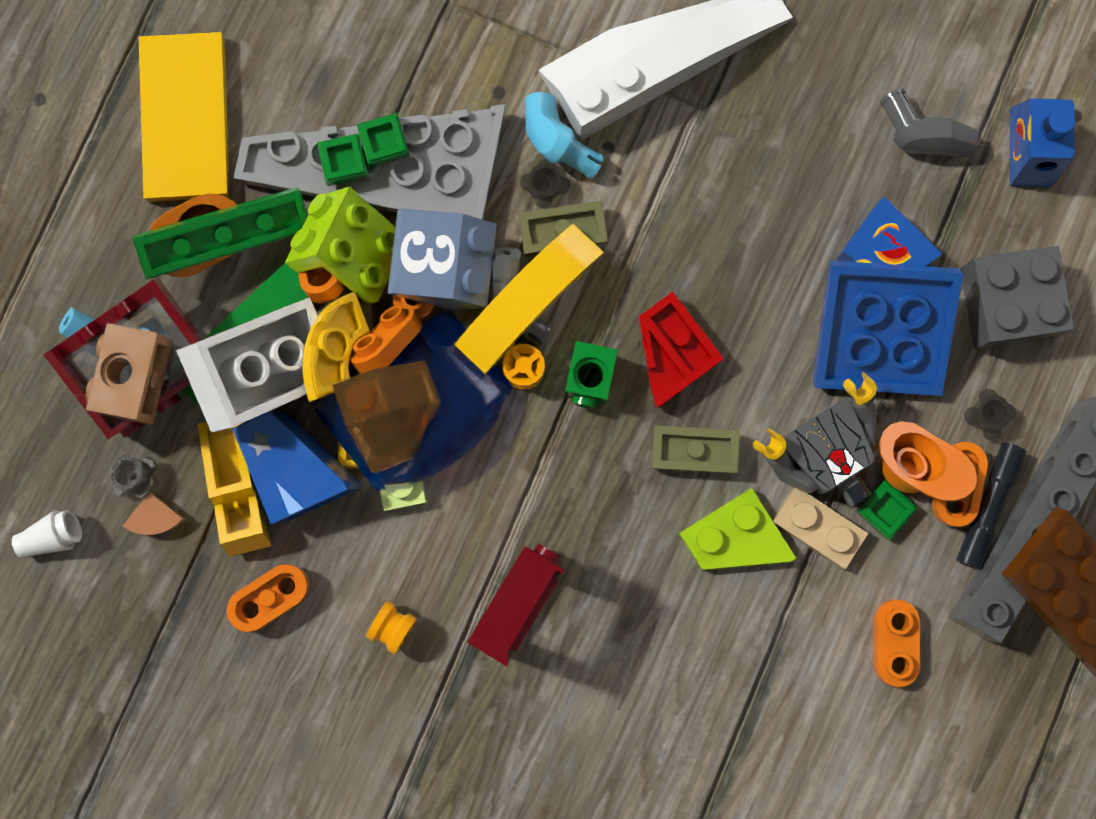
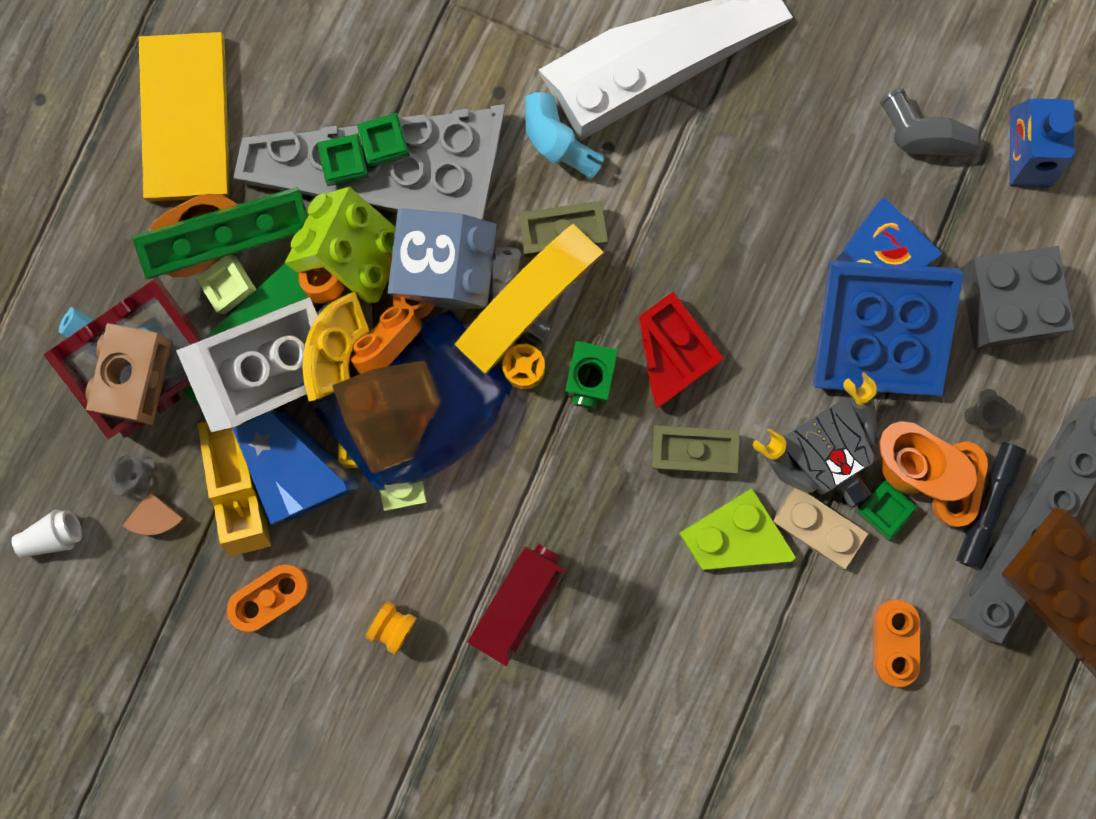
clear smoke plate [520,159,570,209] -> none
none -> yellowish green plate [196,255,256,314]

